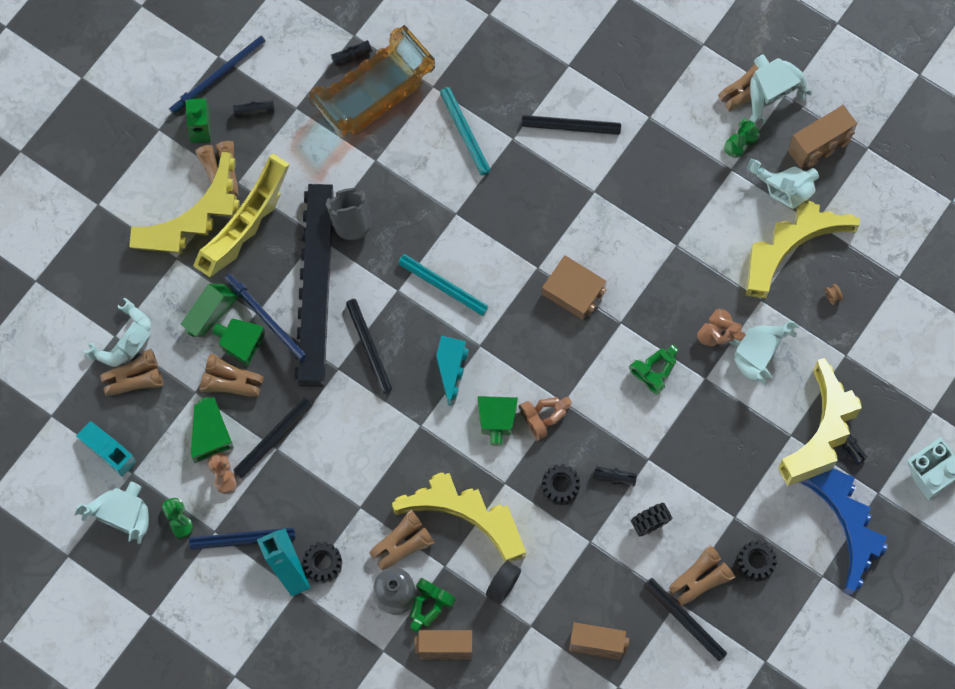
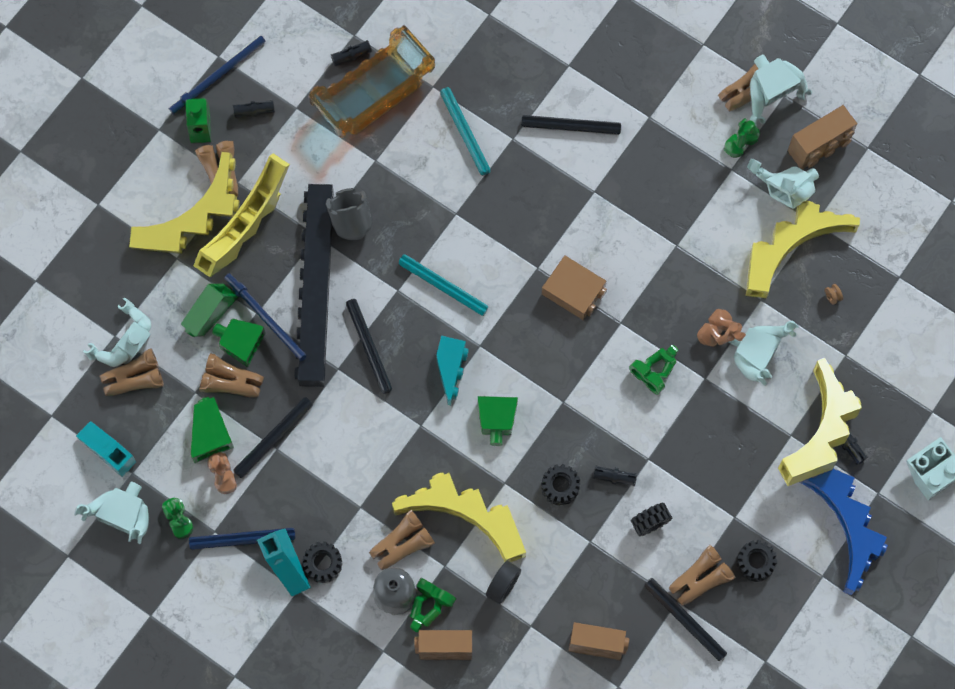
nougat piece [518,397,572,441] -> none

